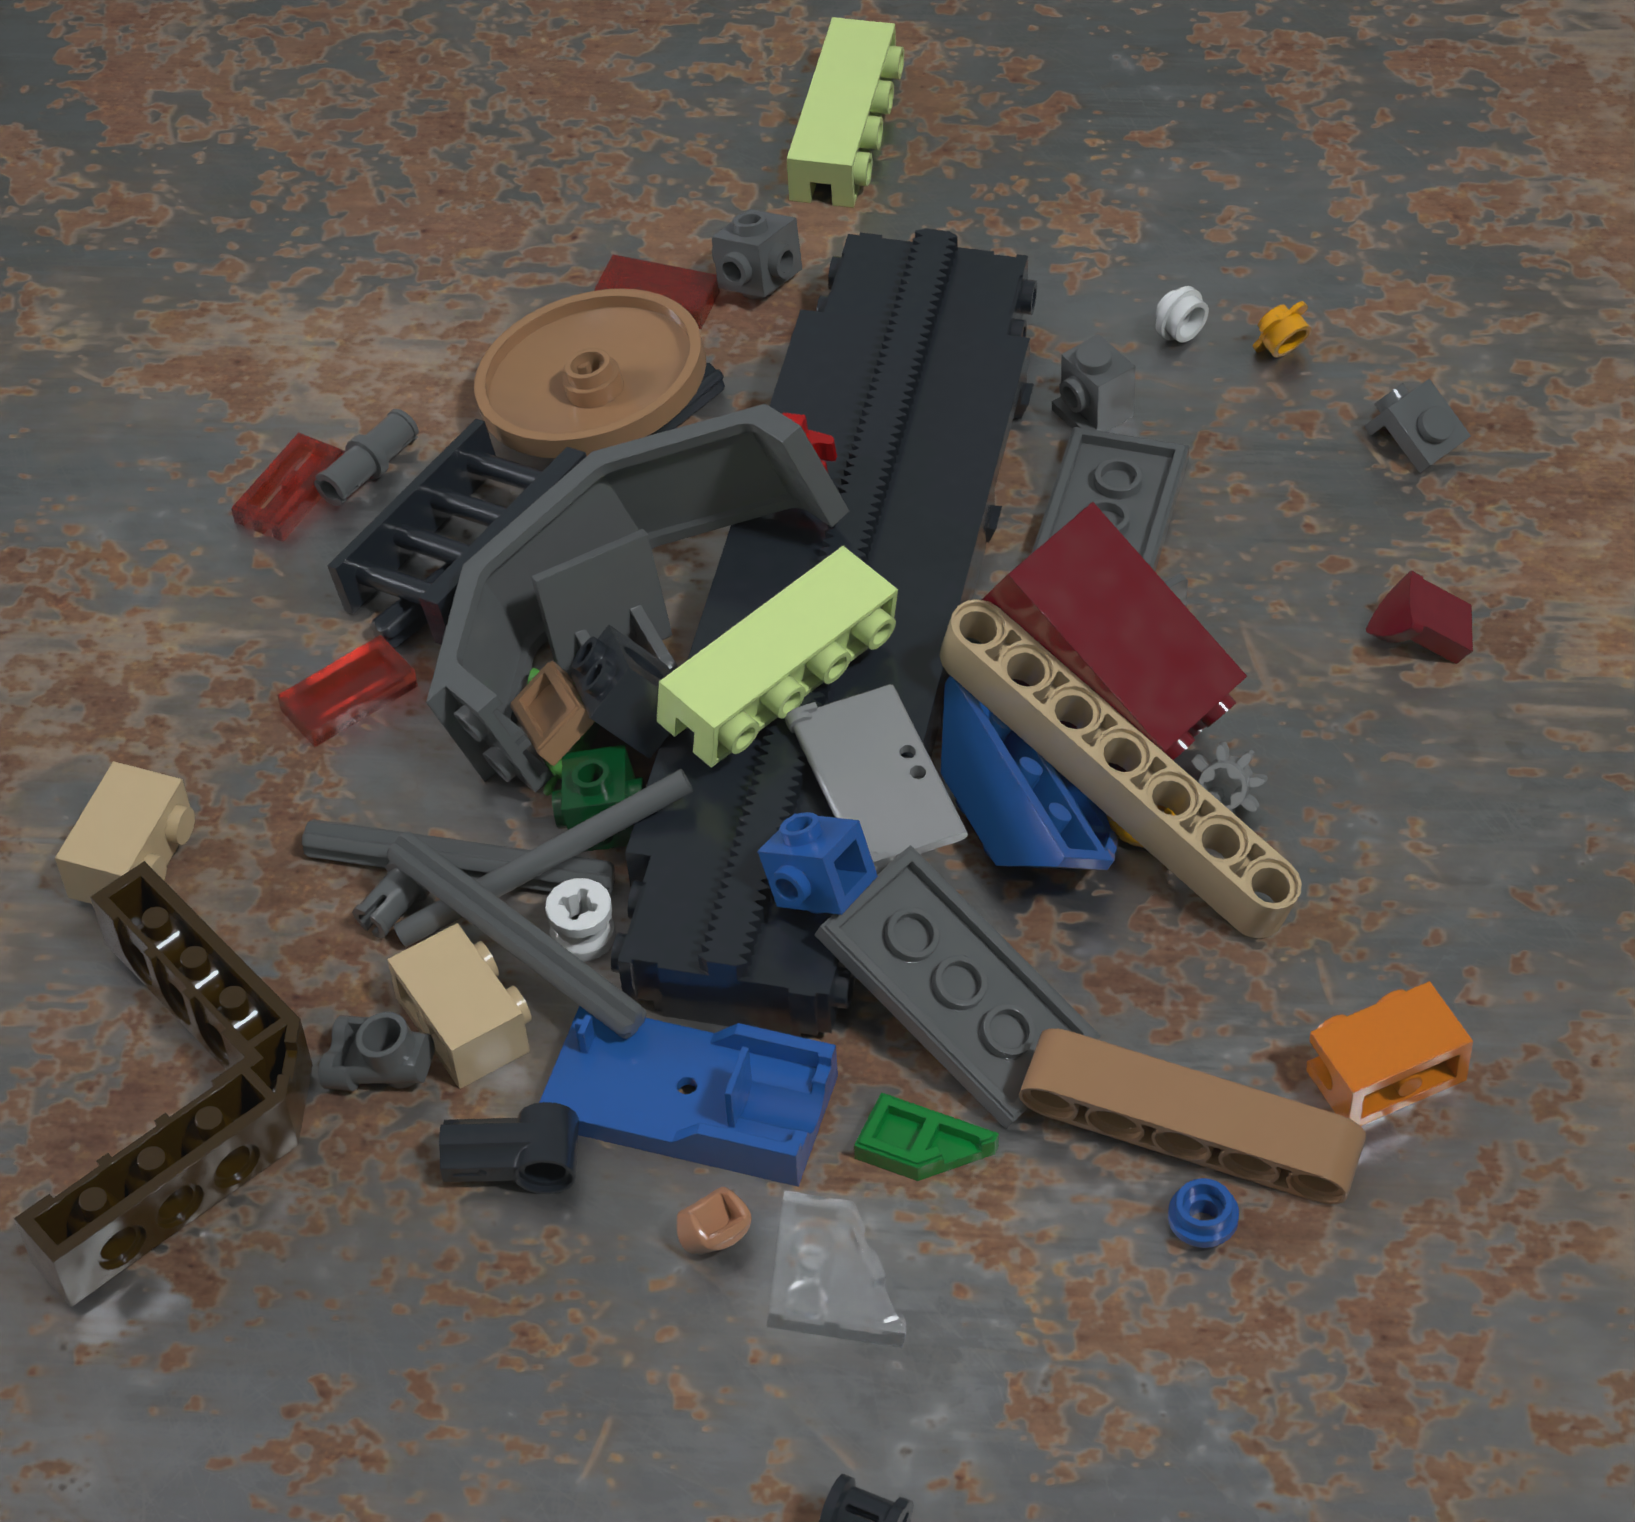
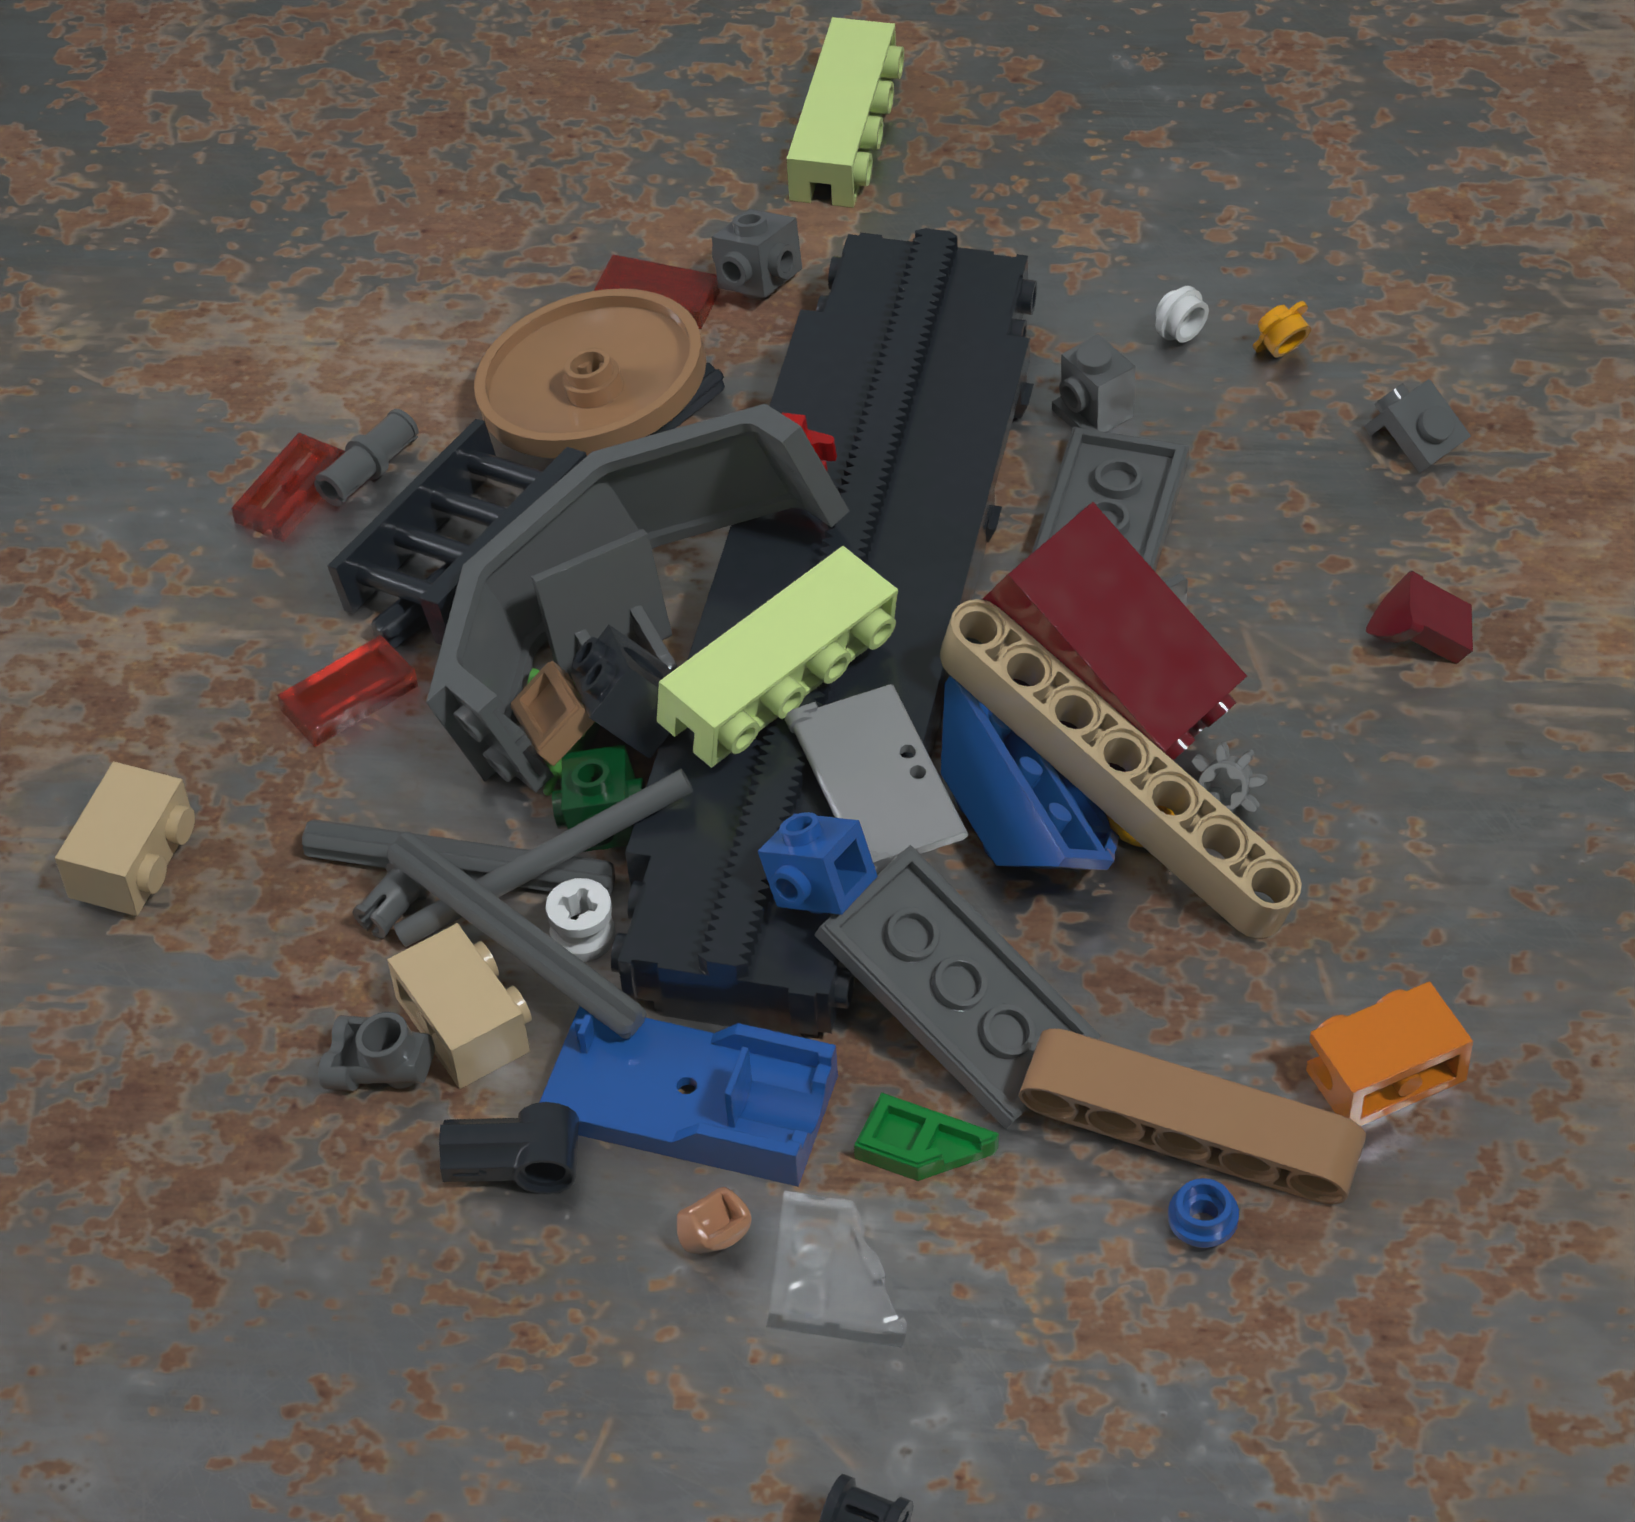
dark brown brick [14,861,313,1307] -> none

